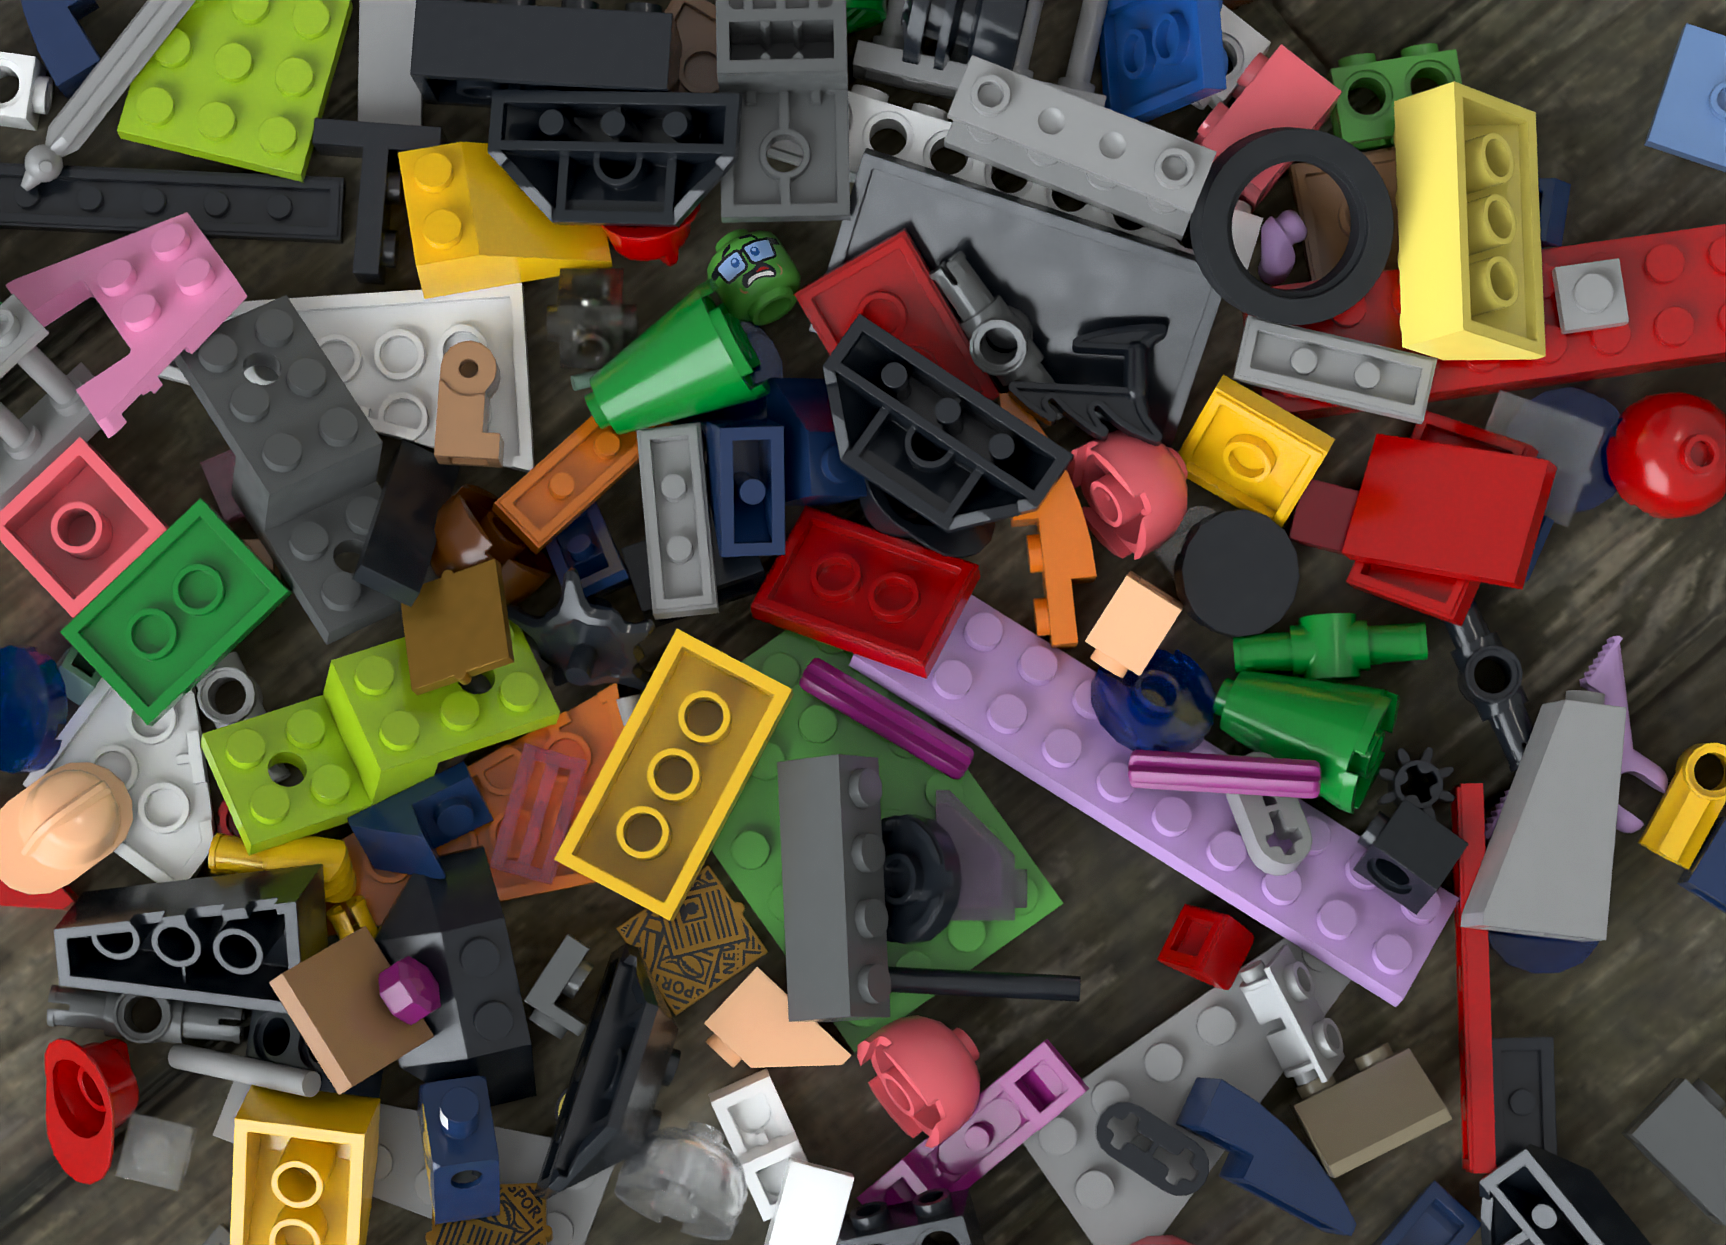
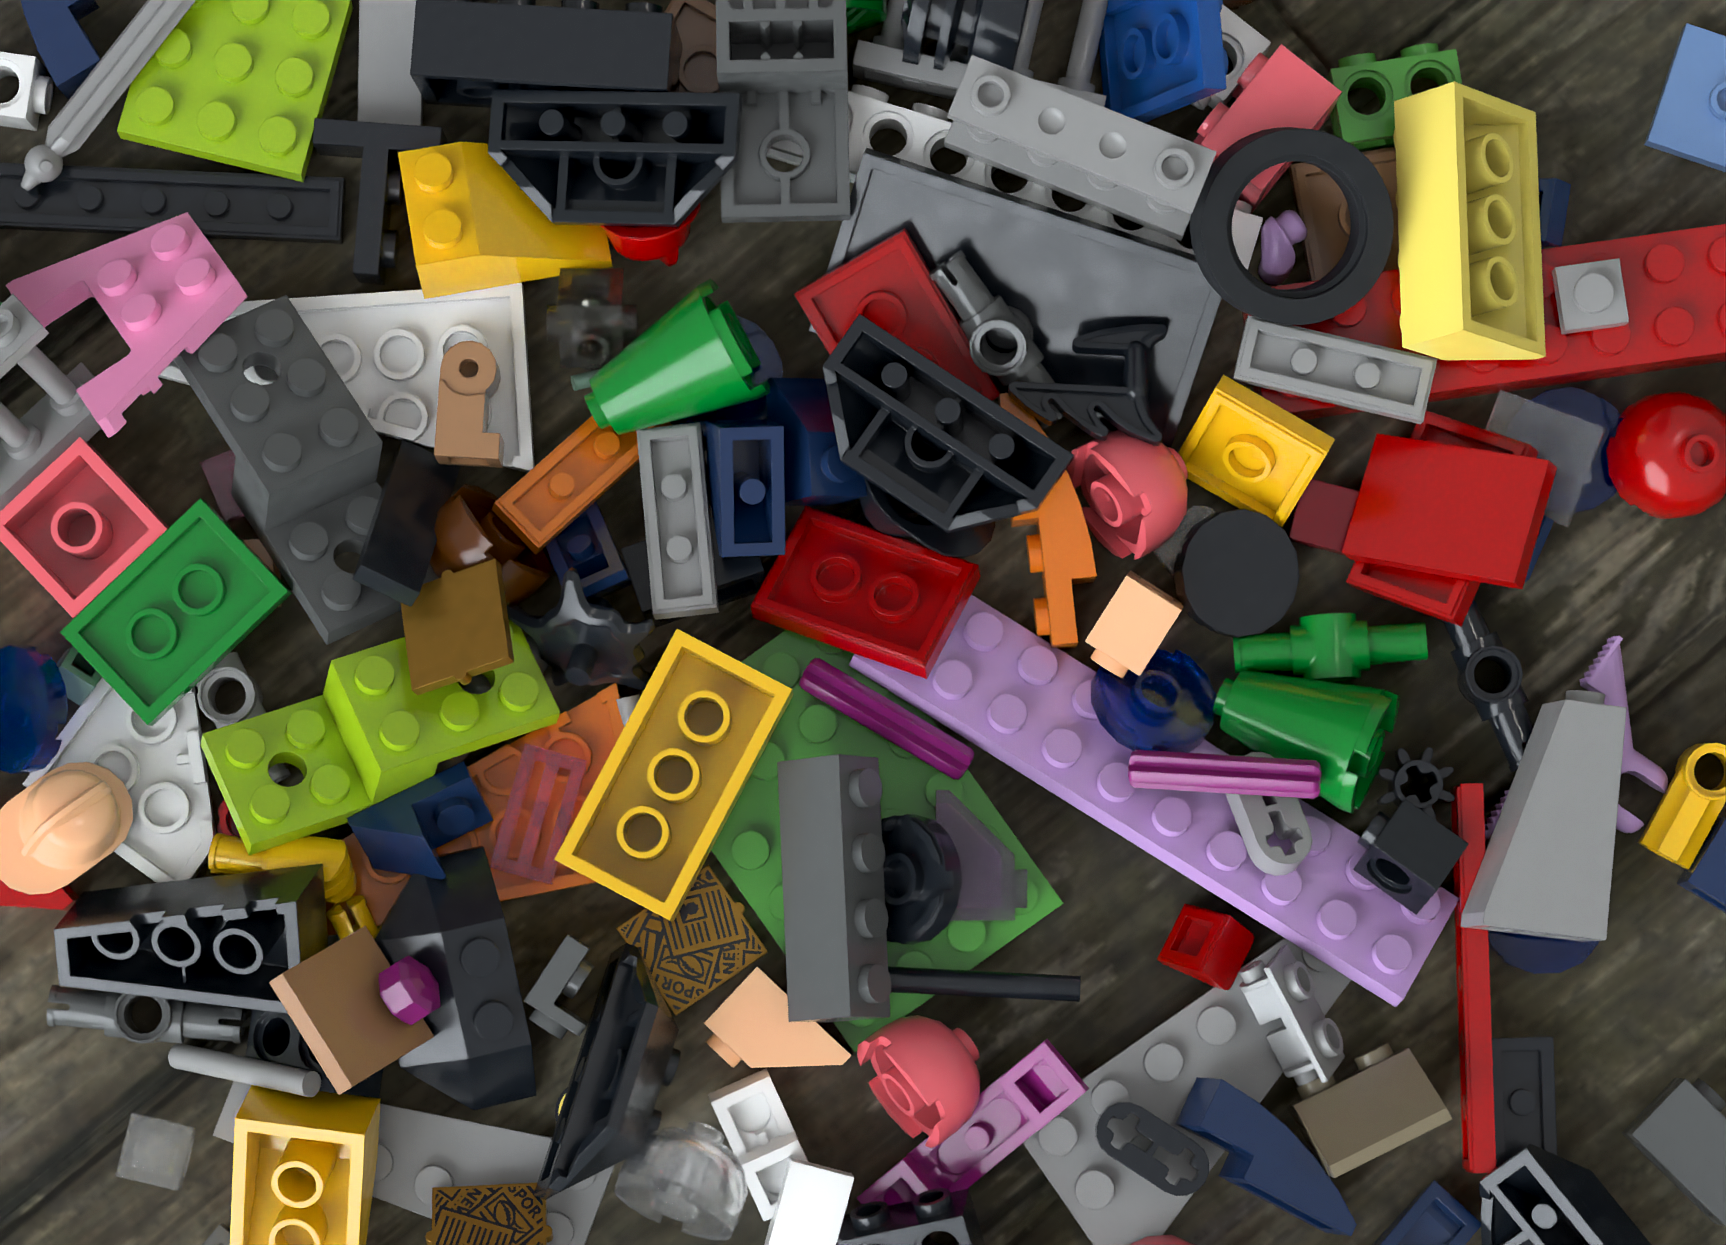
red piece [44,1038,139,1185] -> none
dark blue torso [417,1076,500,1225] -> none
bright green head [707,229,801,326] -> none

